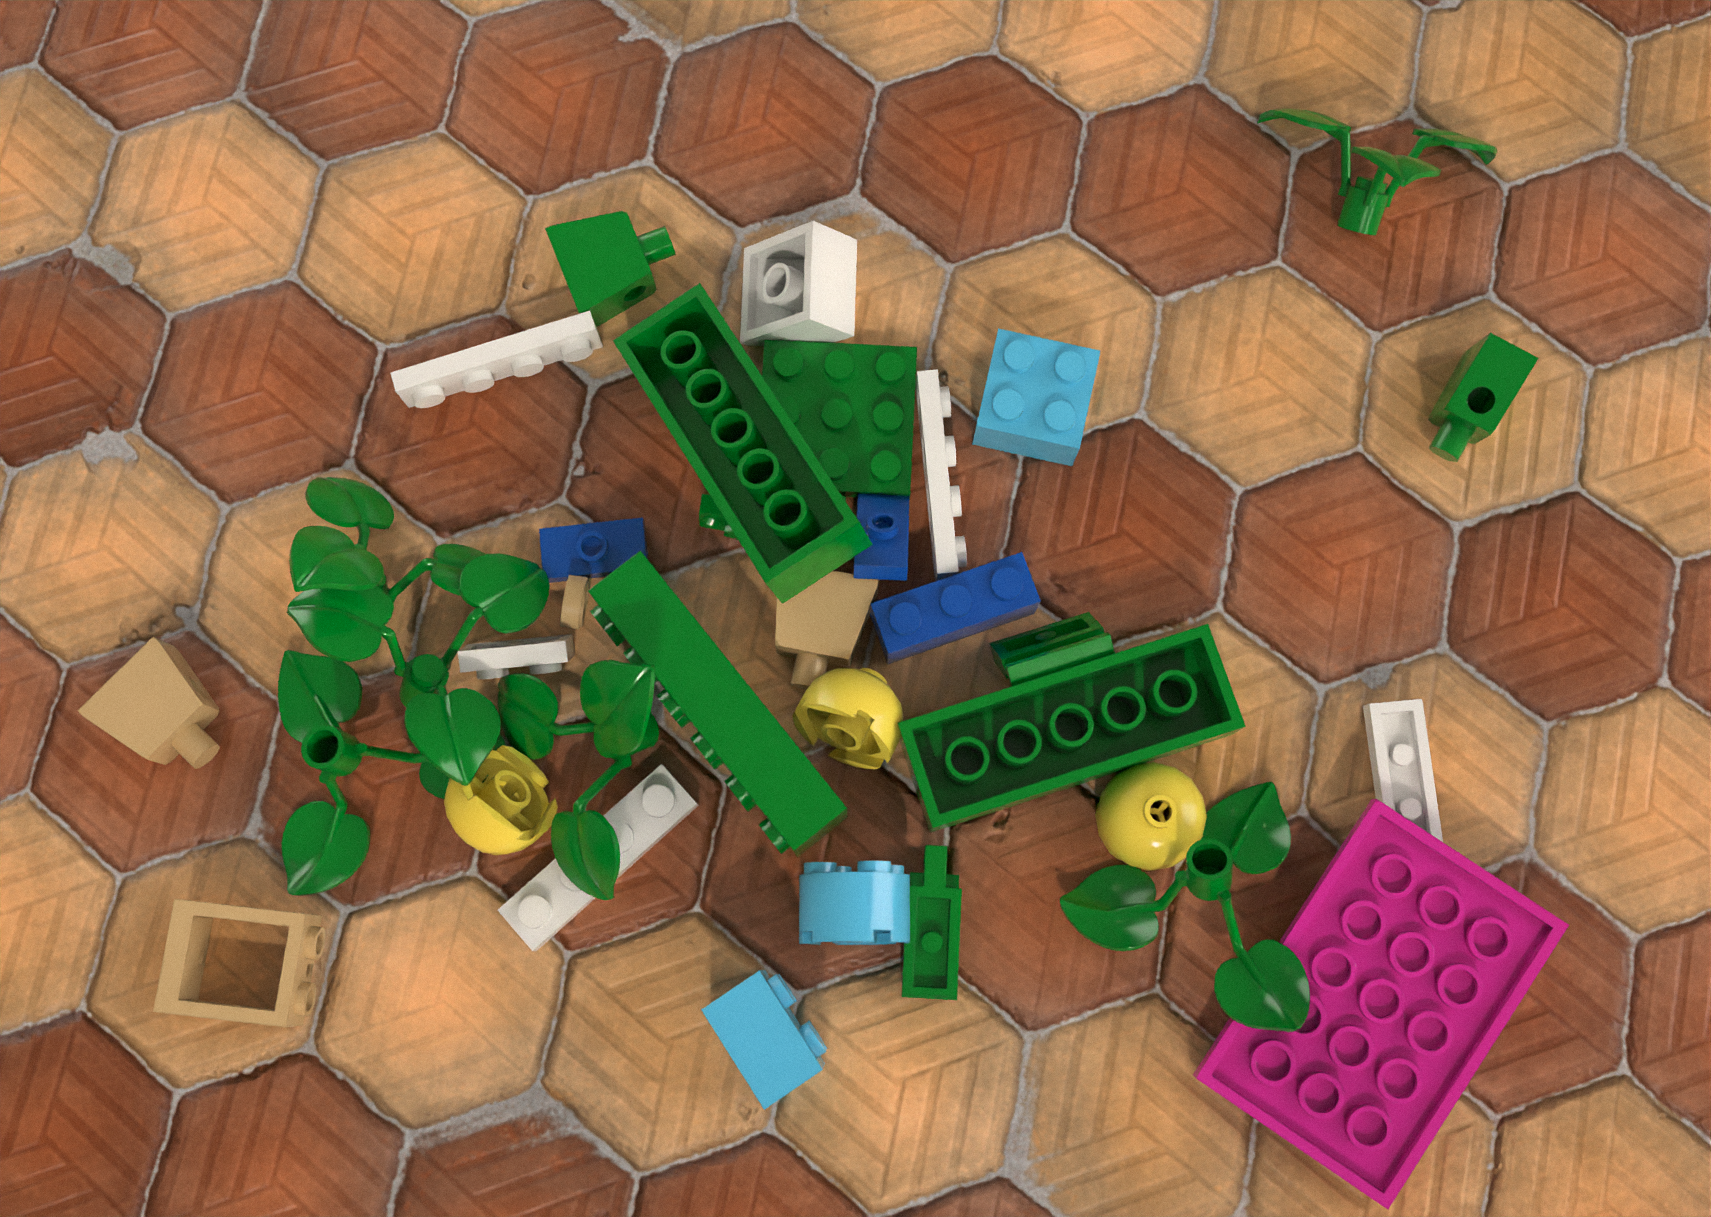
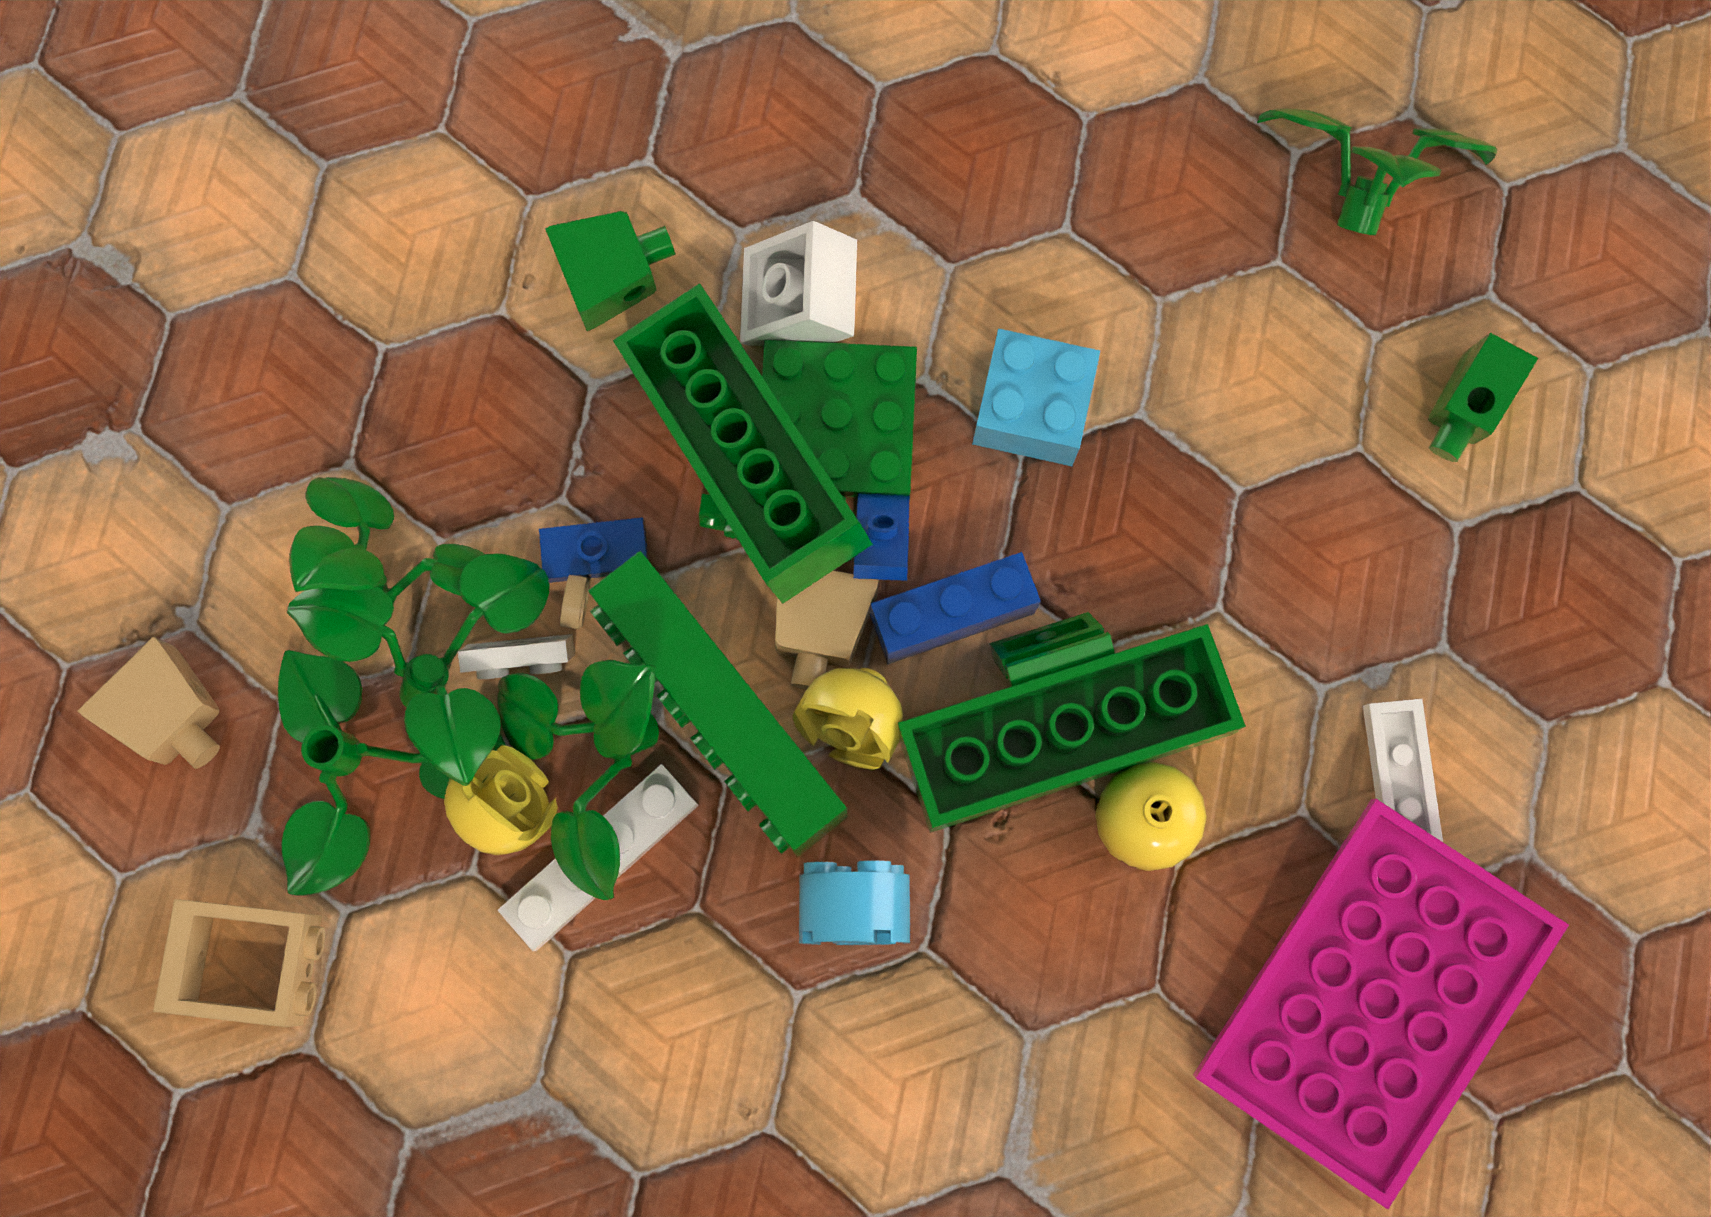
white plate [390,311,603,408] -> none
medium azure brick [701,970,828,1110] -> none
green hinge [901,844,962,1000] -> none
white plate [915,369,967,581] -> none
green plant [1060,782,1310,1032] -> none

